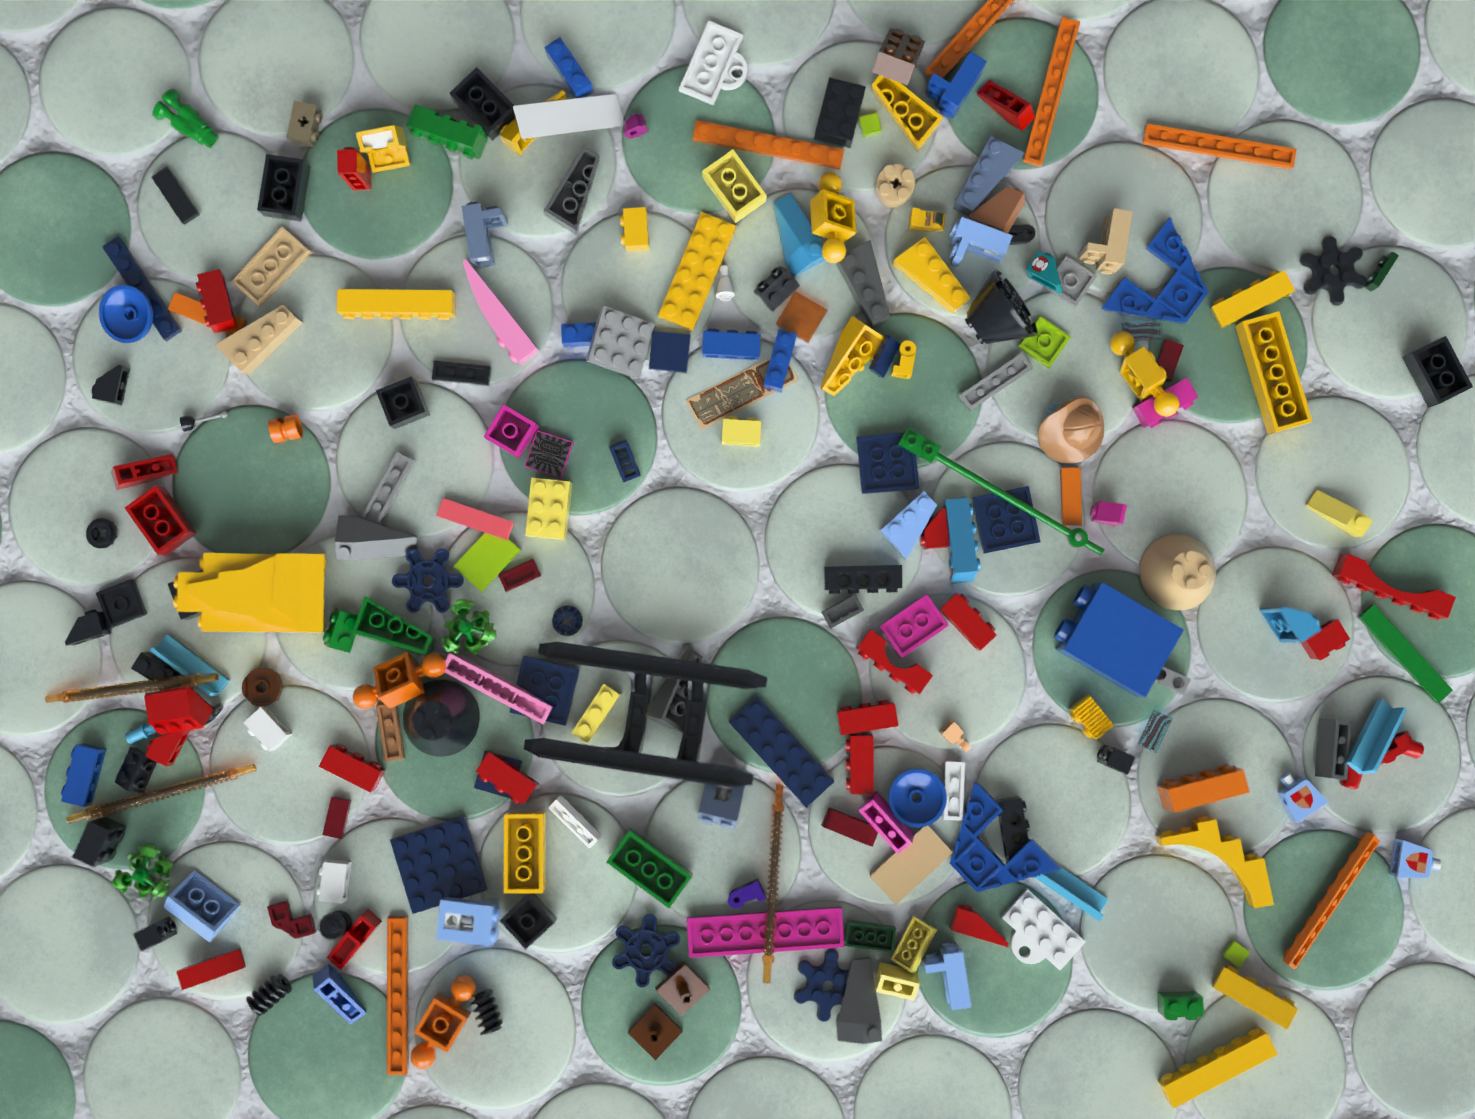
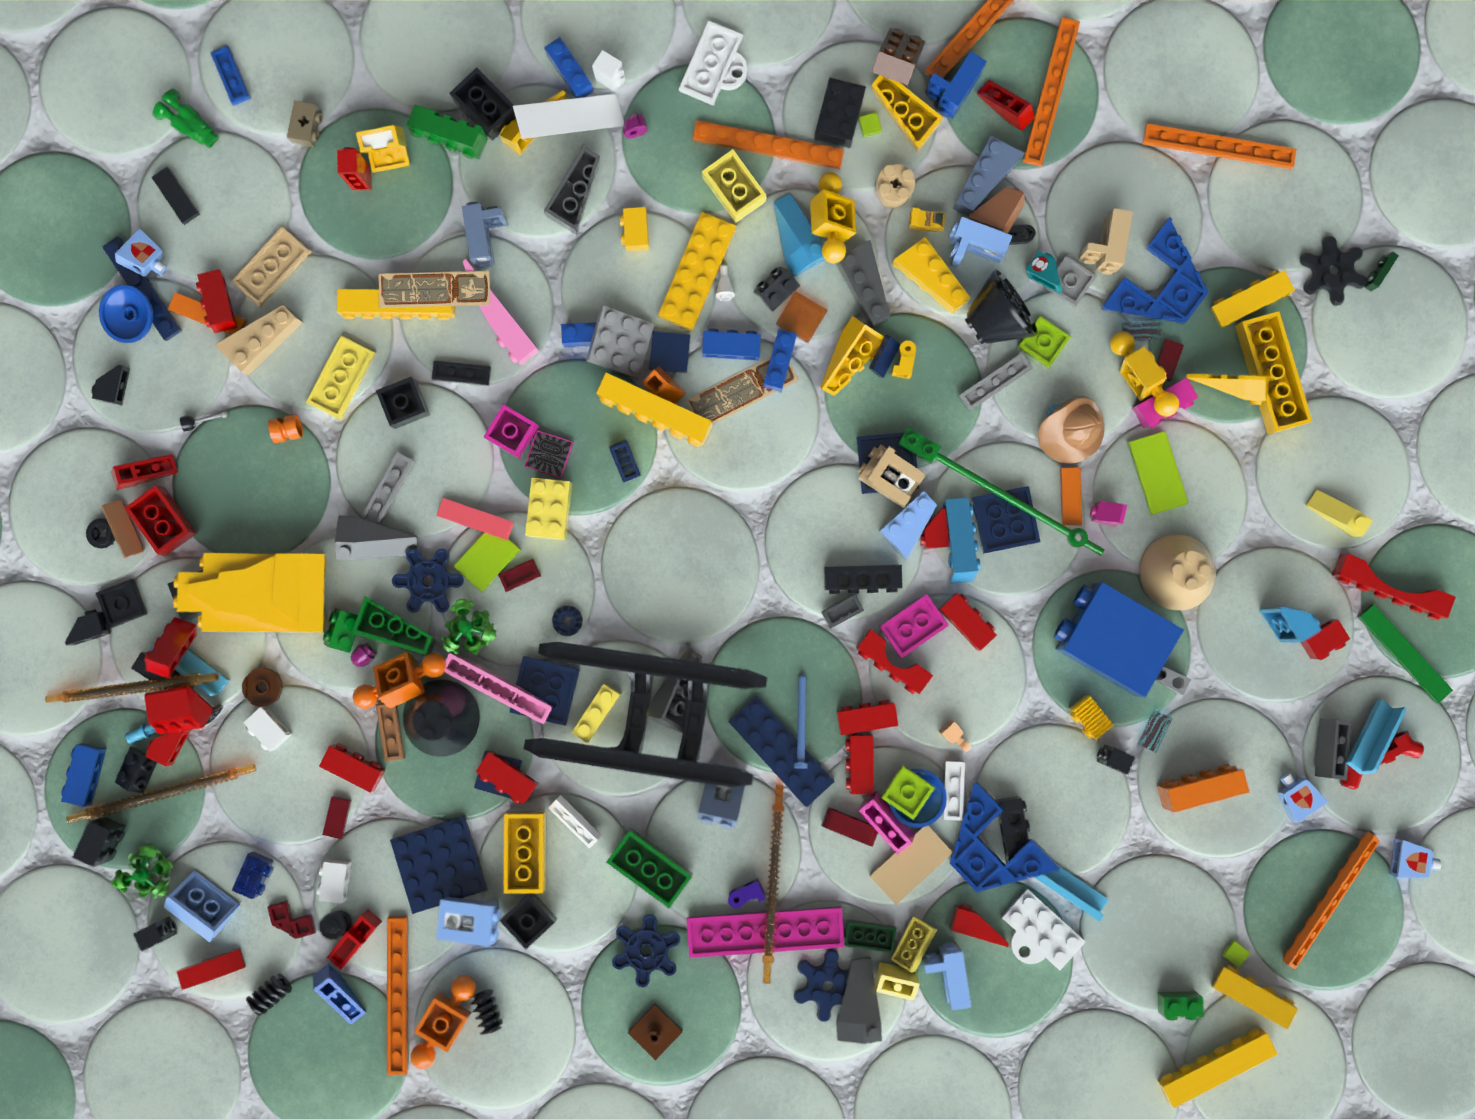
black brick [257,154,310,222] -> none
tile [655,961,710,1016] -> none
light yellow brick [722,416,761,446] -> none
yellow arch [1156,815,1274,908] -> none
black brick [1402,336,1473,408] -> none
none -> medium nougat tile [101,499,144,559]
none -> light blue torso [115,229,167,276]
none -> red brick [144,617,197,678]
none -> blue tile [210,45,251,106]
none -> clear blue brick [232,852,274,899]
none -> light yellow tile [306,335,376,420]
none -> magenta piece [350,643,377,667]
none -> sticker [379,271,490,308]
none -> white brick [592,50,625,92]
none -> yellow brick [596,373,713,447]
none -> orange slope [642,367,686,404]
none -> medium blue bar [794,675,807,769]
none -> tan brick [858,445,926,508]
none -> lime tile [881,765,935,820]
none -> lime tile [1128,431,1189,515]
none -> yellow wedge [1186,374,1269,405]

